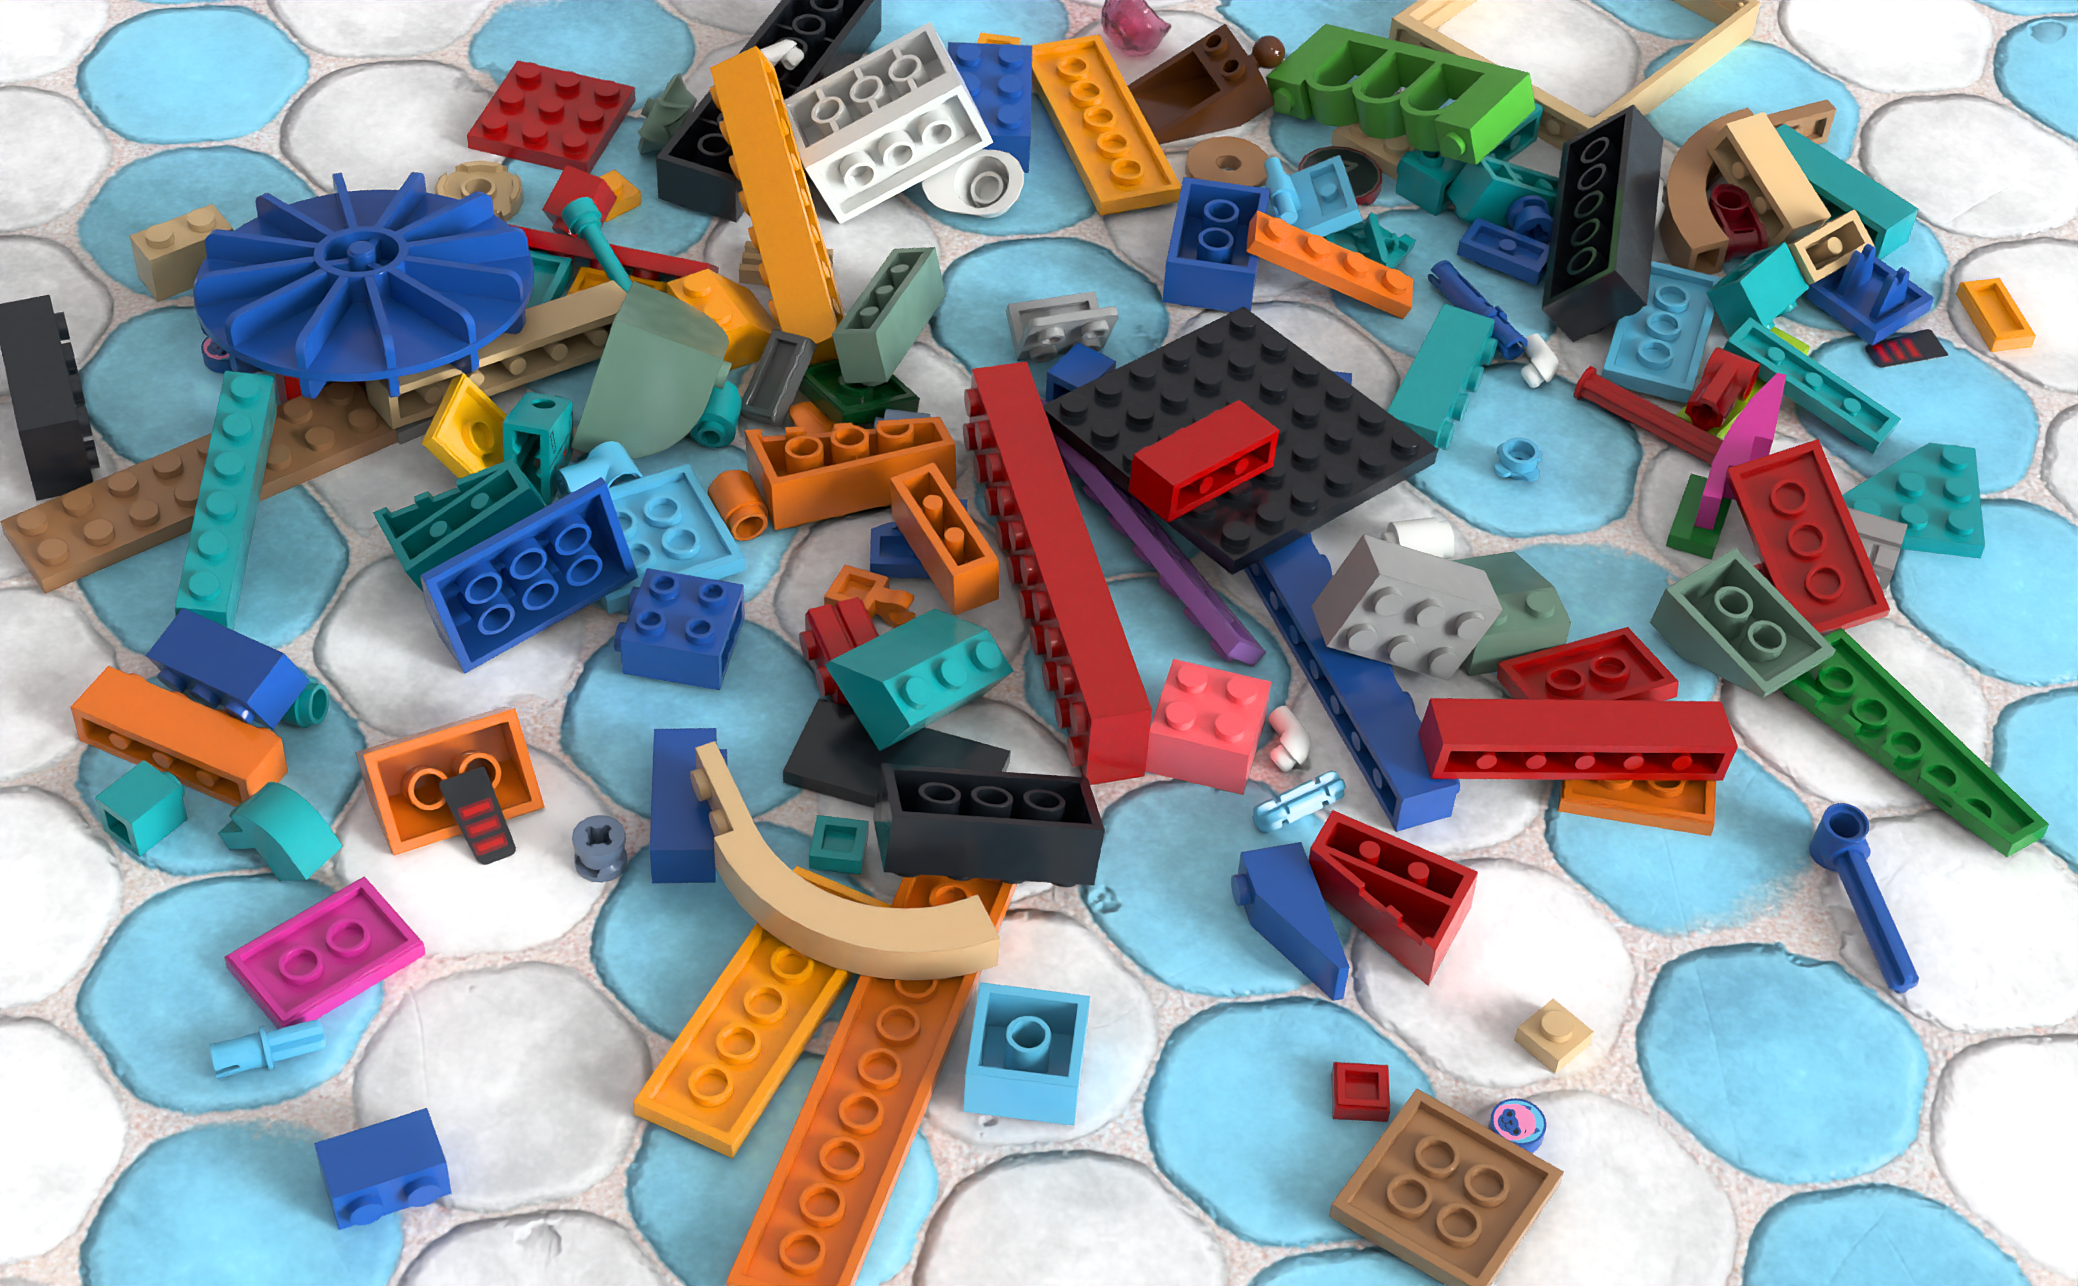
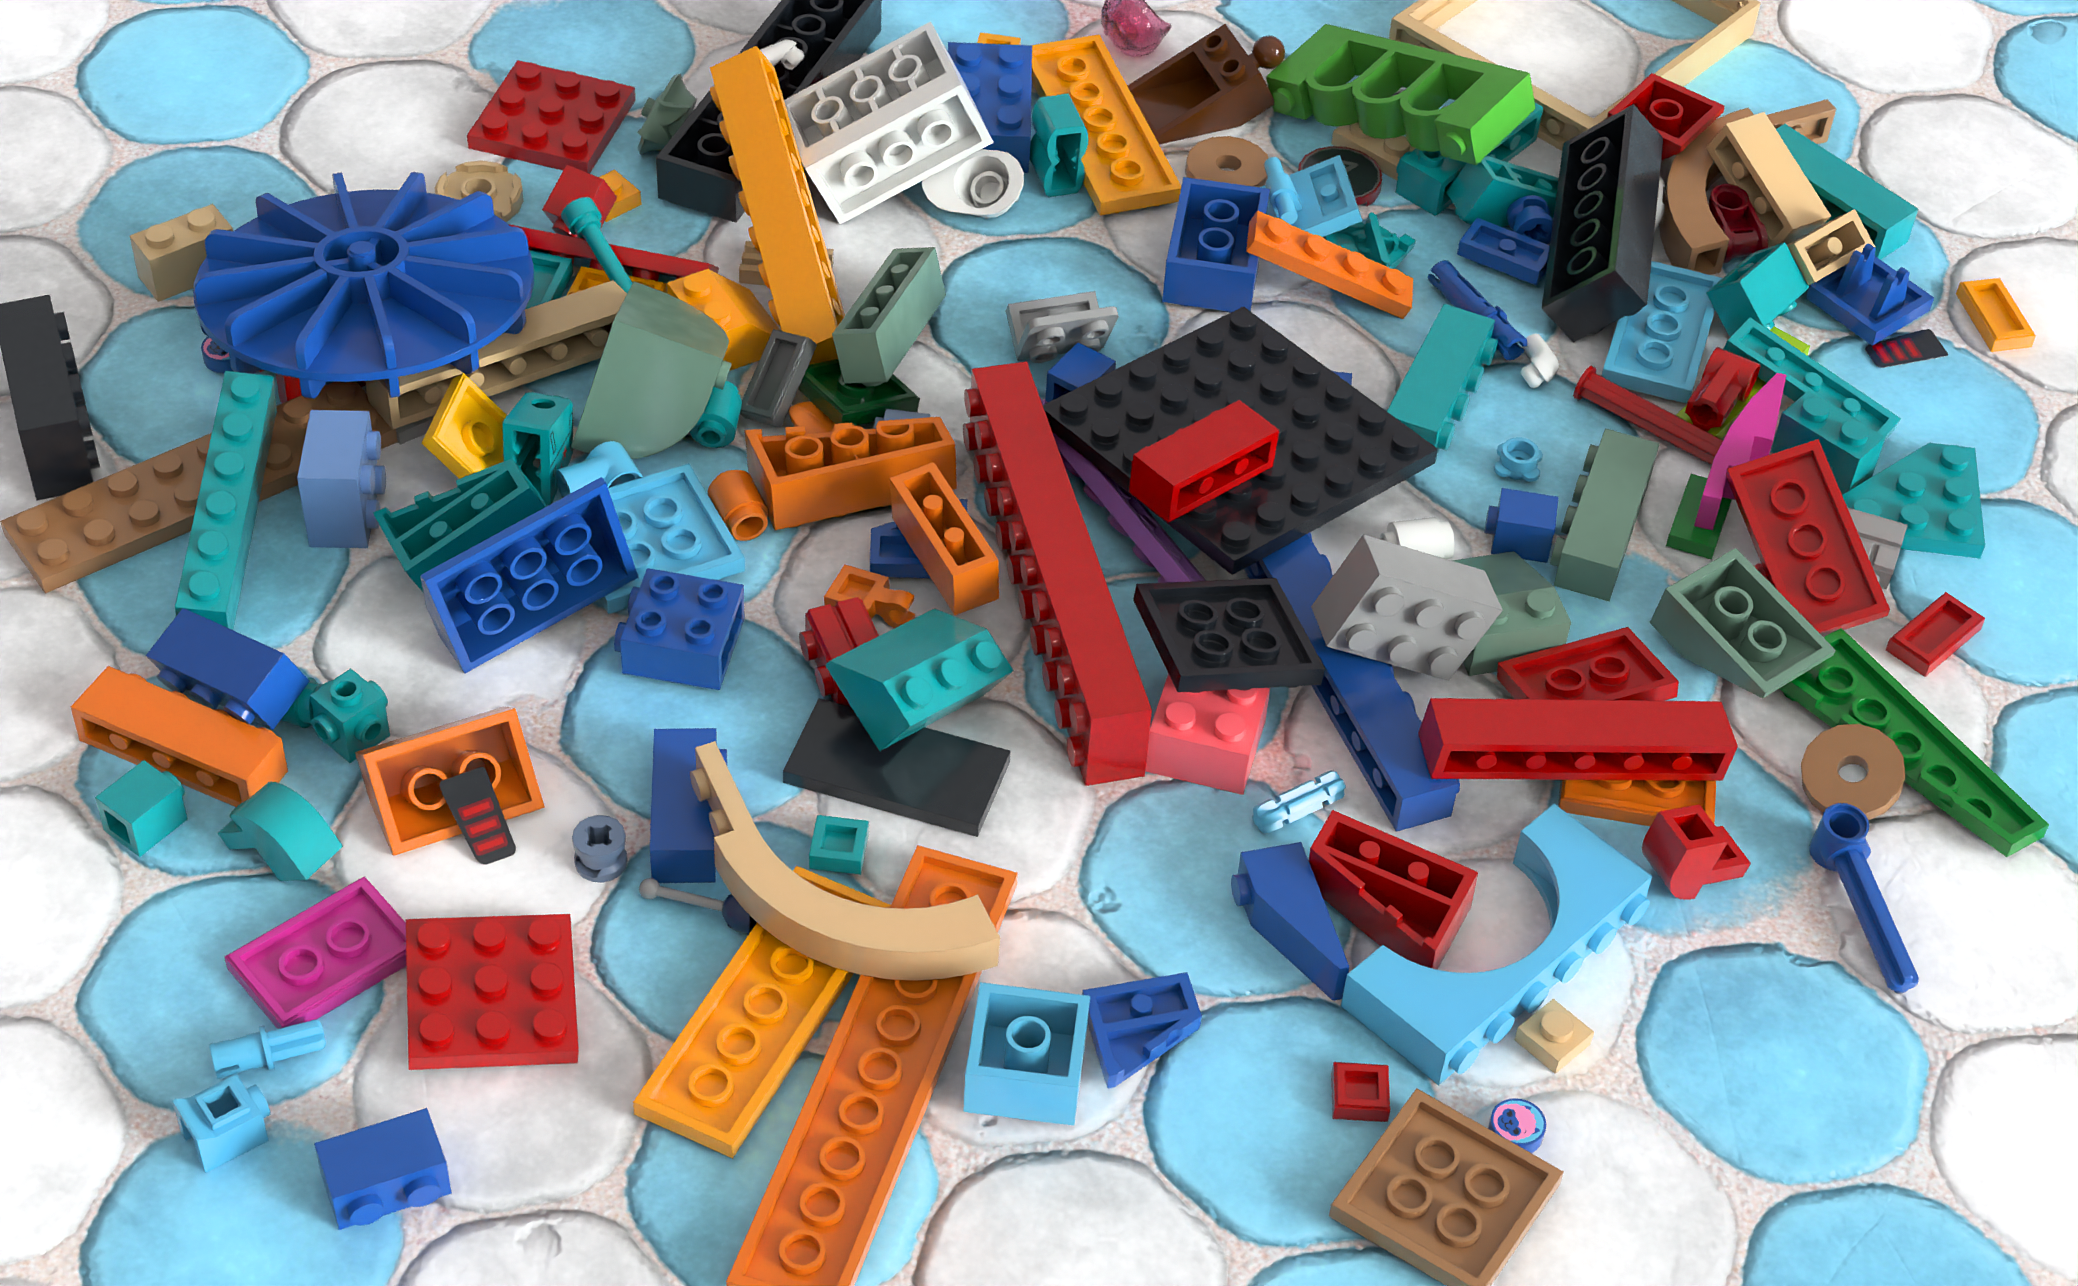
black brick [873,763,1105,887] -> none
white arm [1268,705,1311,772] -> none
none -> medium azure window [172,1074,271,1173]
none -> medium blue brick [297,410,386,548]
none -> teal brick [310,668,390,763]
none -> red plate [406,914,579,1070]
none -> hinge [639,878,757,935]
none -> teal brick [1029,94,1089,197]
none -> blue wing [1082,972,1202,1088]
none -> black plate [1133,578,1325,693]
none -> medium azure arch [1341,804,1652,1085]
none -> blue brick [1484,488,1558,563]
none -> sand green brick [1550,428,1660,601]
none -> red slope [1607,73,1725,160]
none -> red brick [1642,804,1751,900]
none -> teal brick [1770,391,1885,495]
none -> medium nougat tile [1801,724,1905,820]
none -> red tile [1886,592,1985,677]

